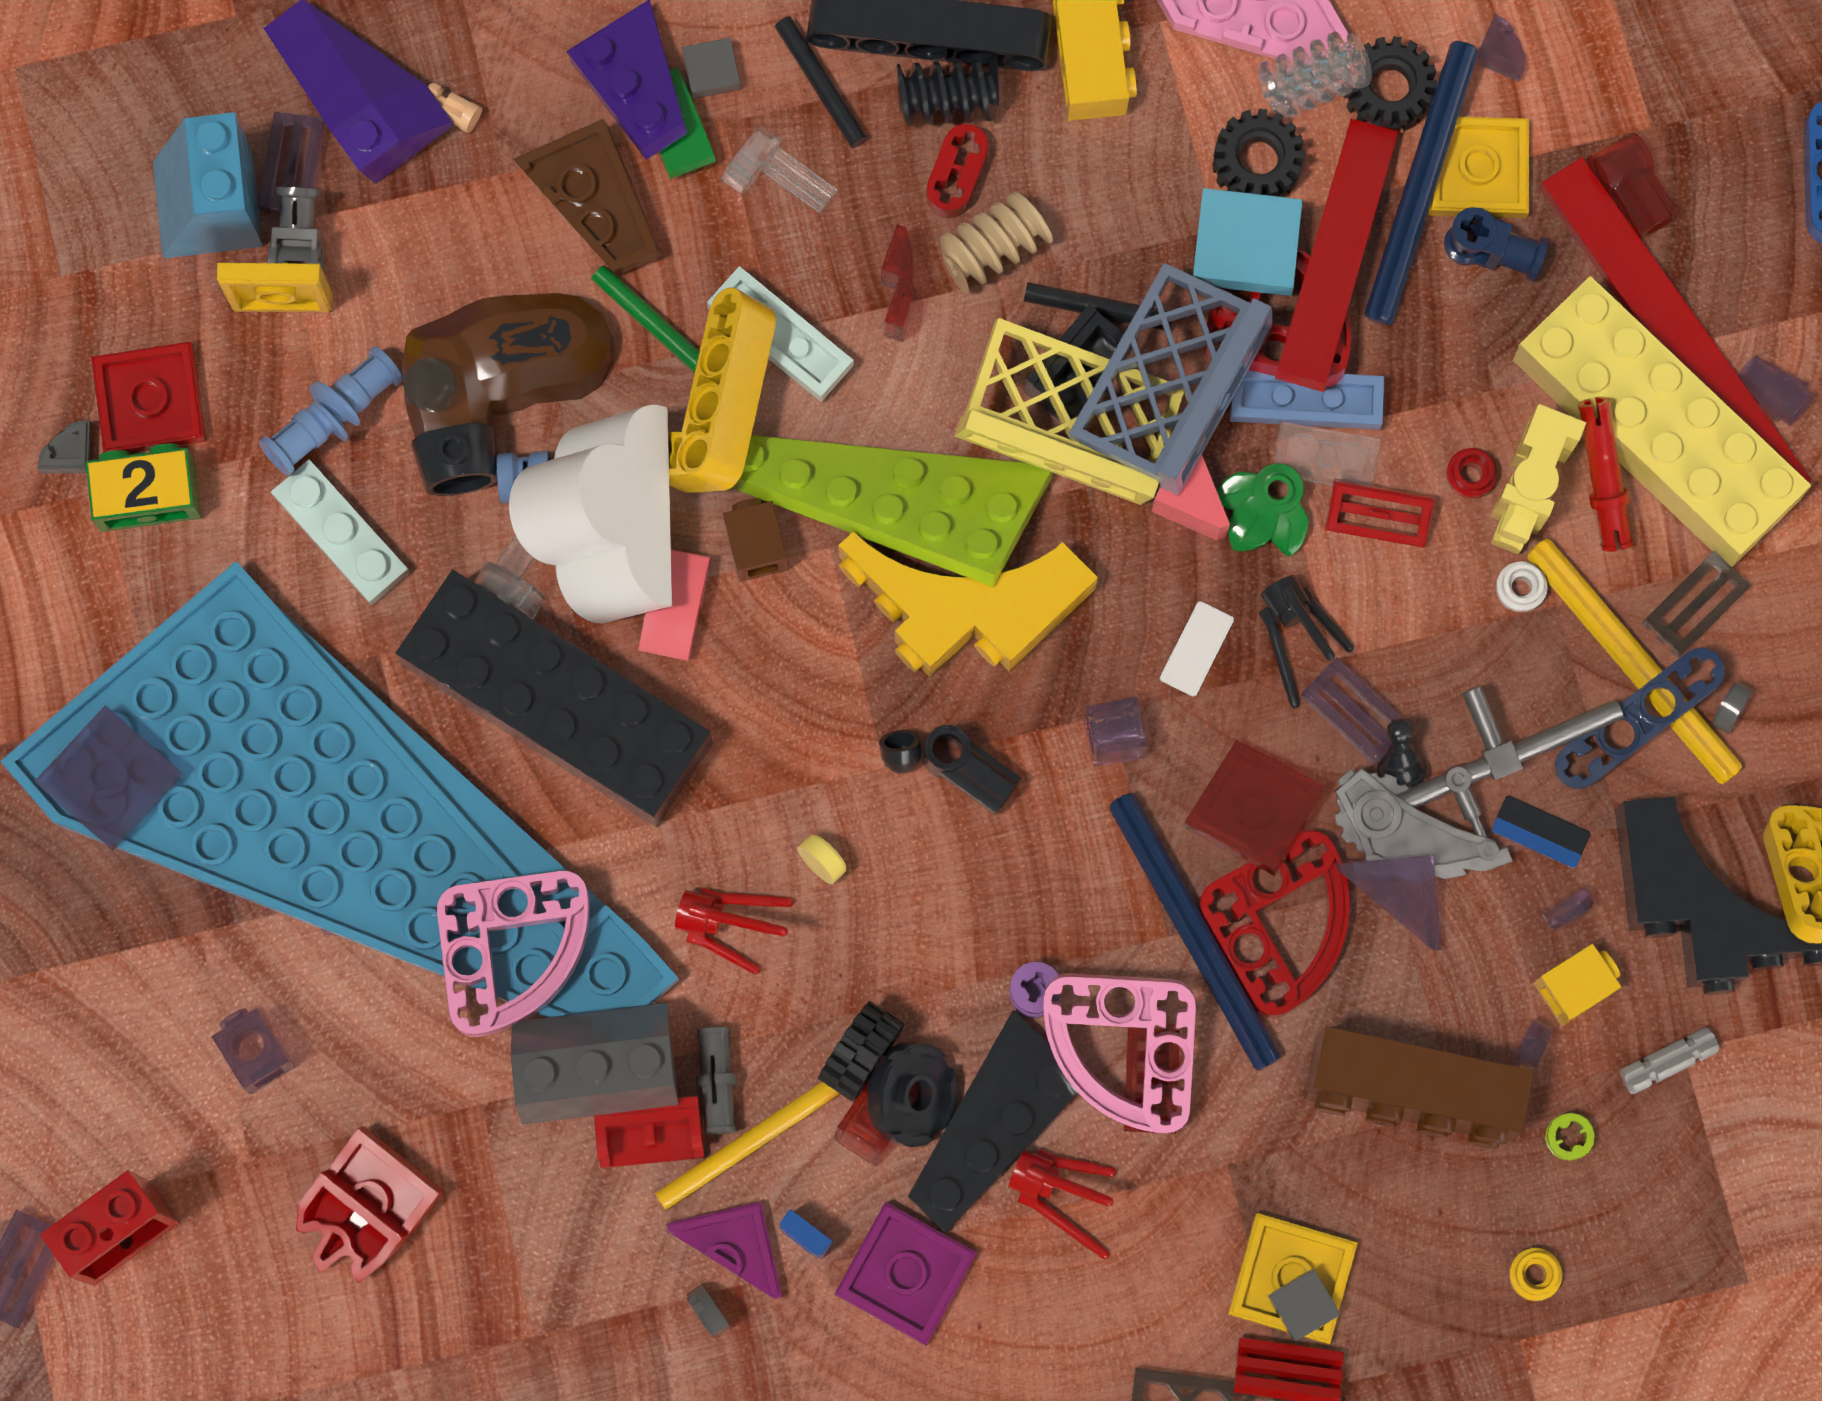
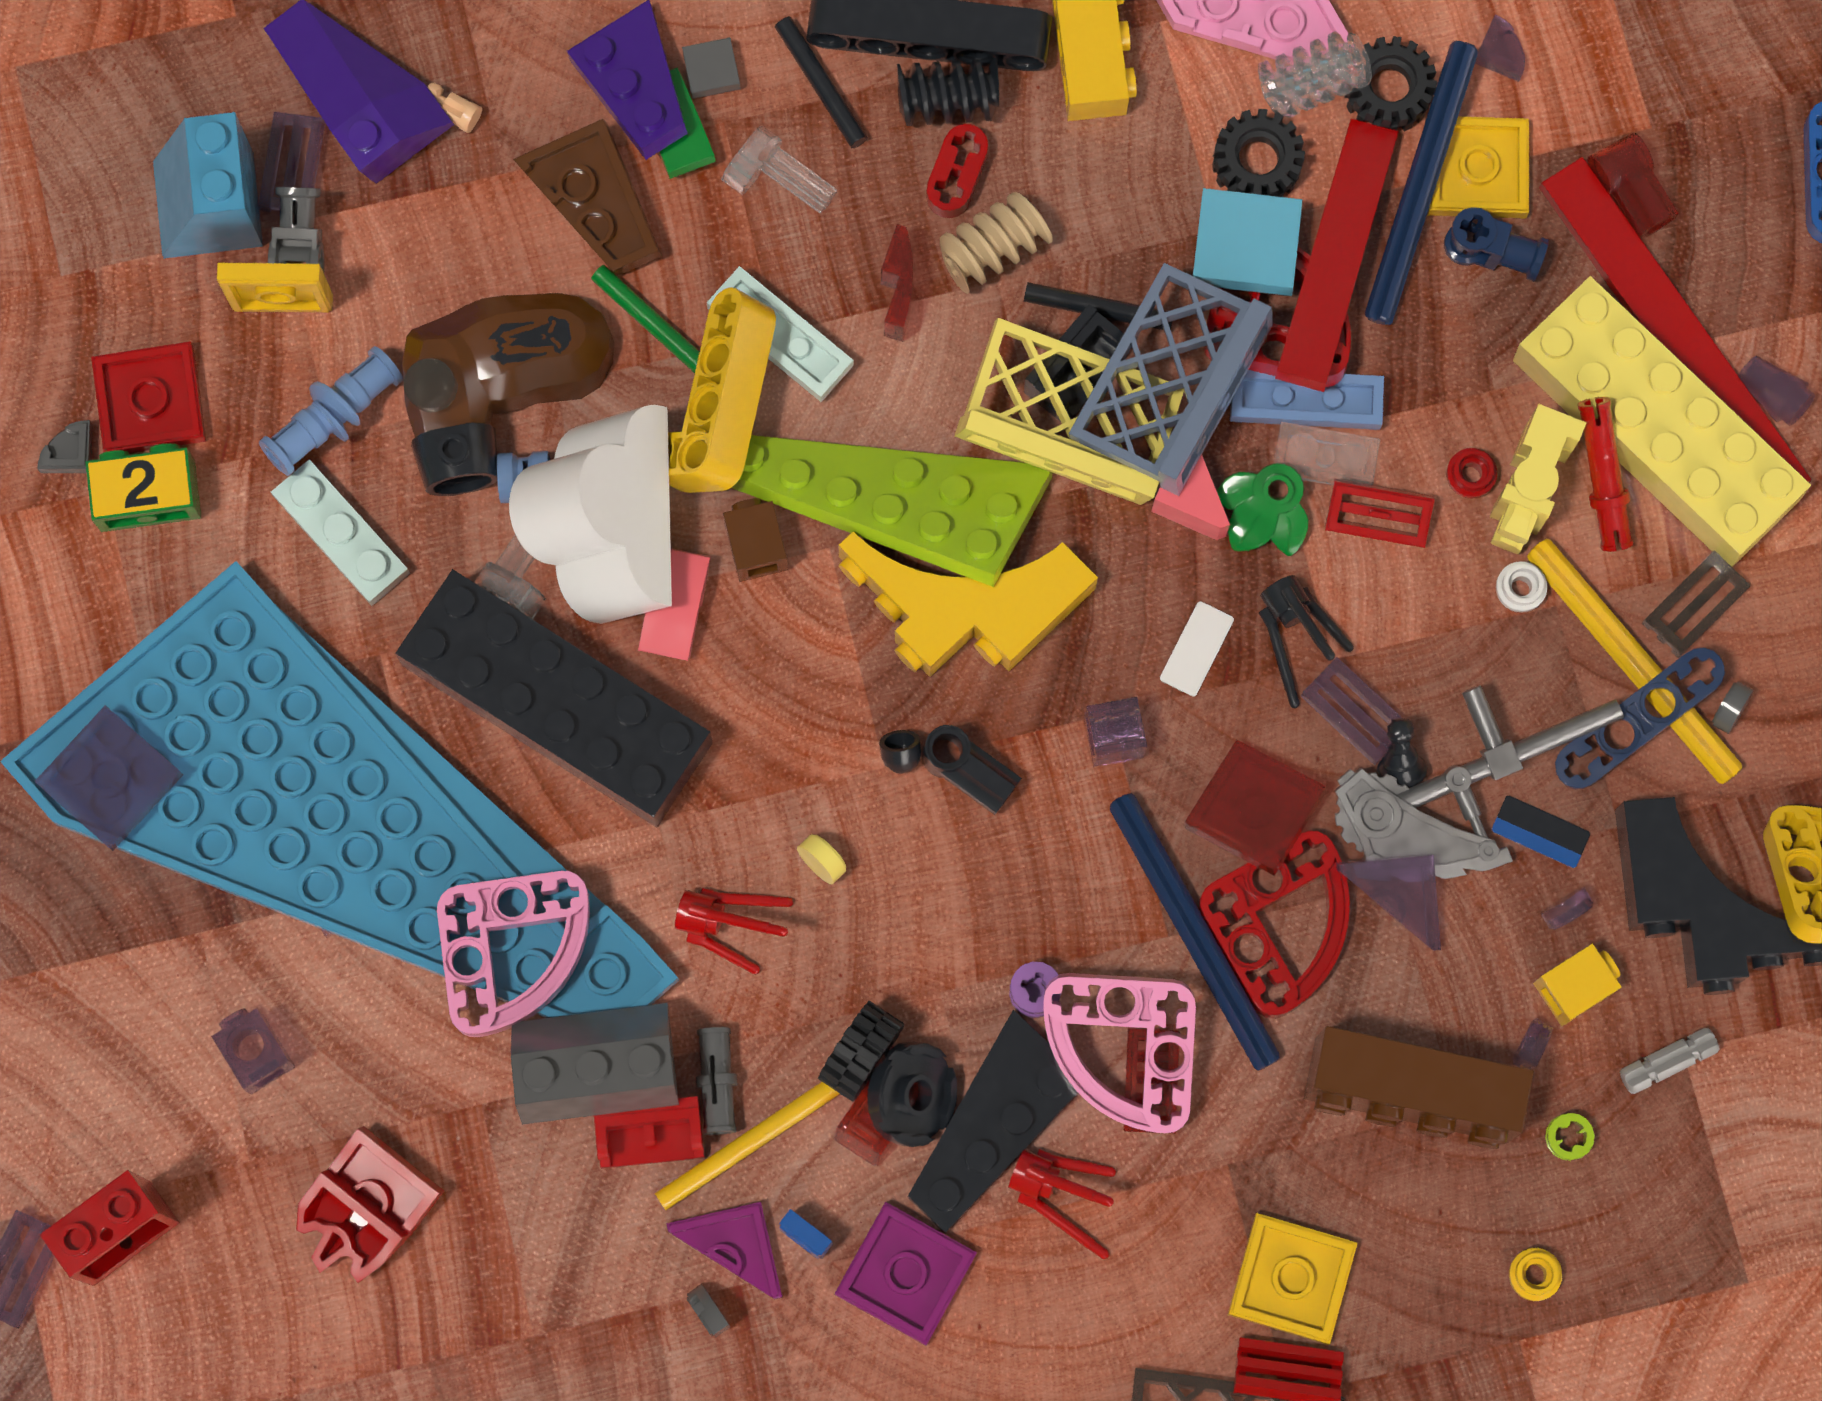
dark grey tile [1267,1269,1341,1342] -> none

